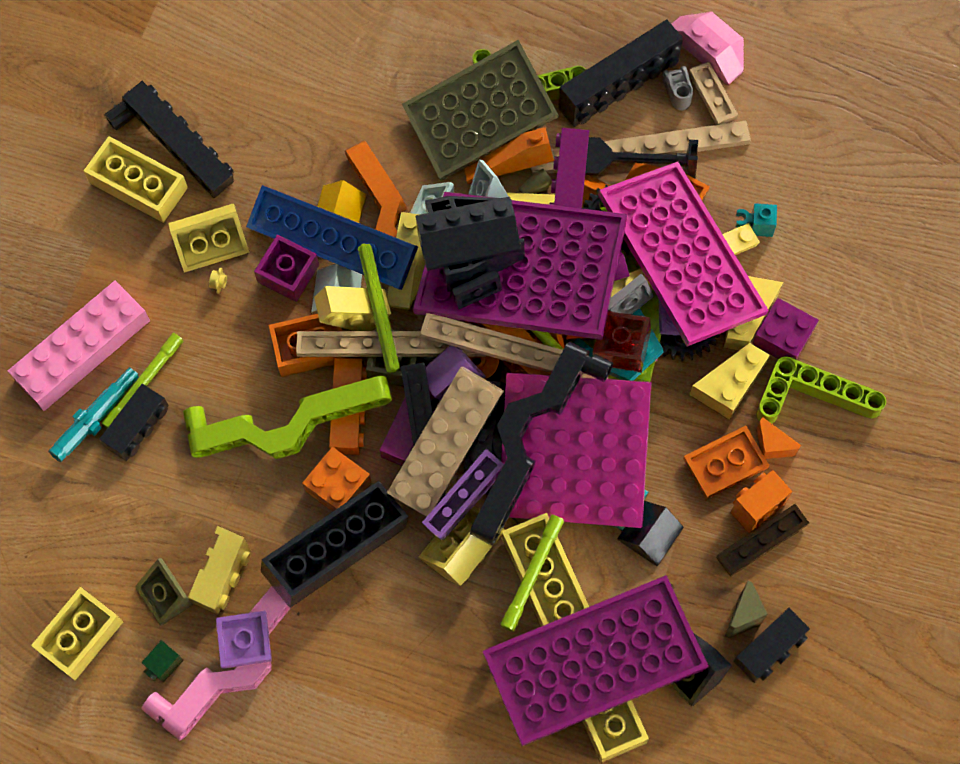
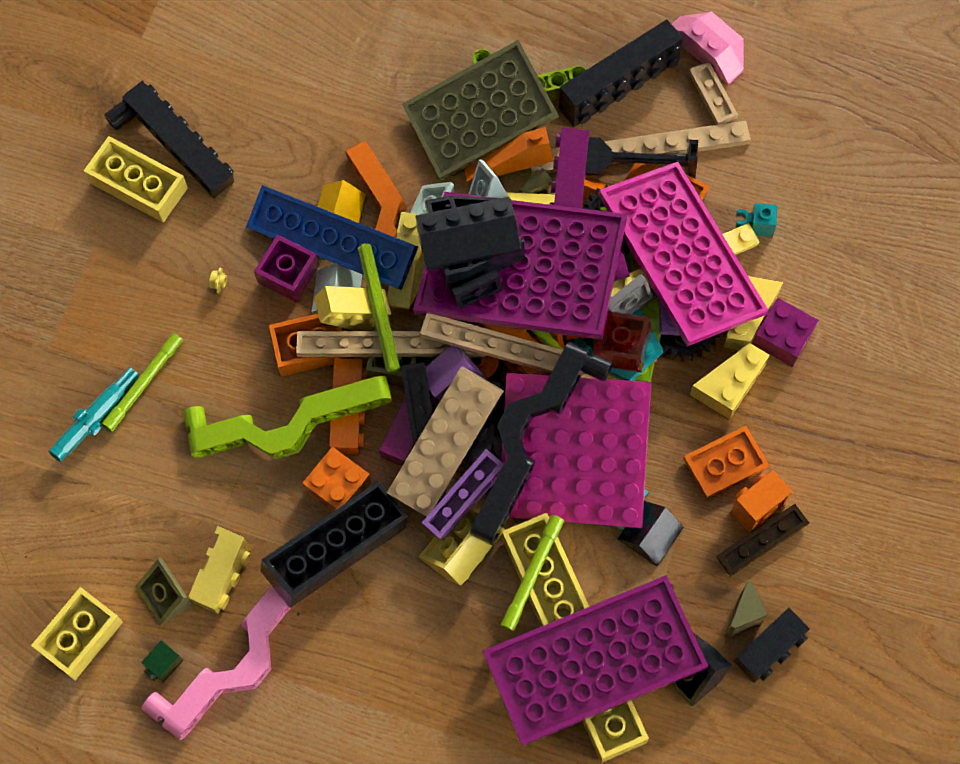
bright pink brick [8,281,150,411] -> none
black brick [99,384,169,461] -> none
light yellow slope [169,203,250,273] -> none
medium lavender plate [216,611,272,669] -> none
light grey piece [662,66,693,110] -> none
lime beam [756,357,886,424] -> none
orange slope [757,417,801,459] -> none

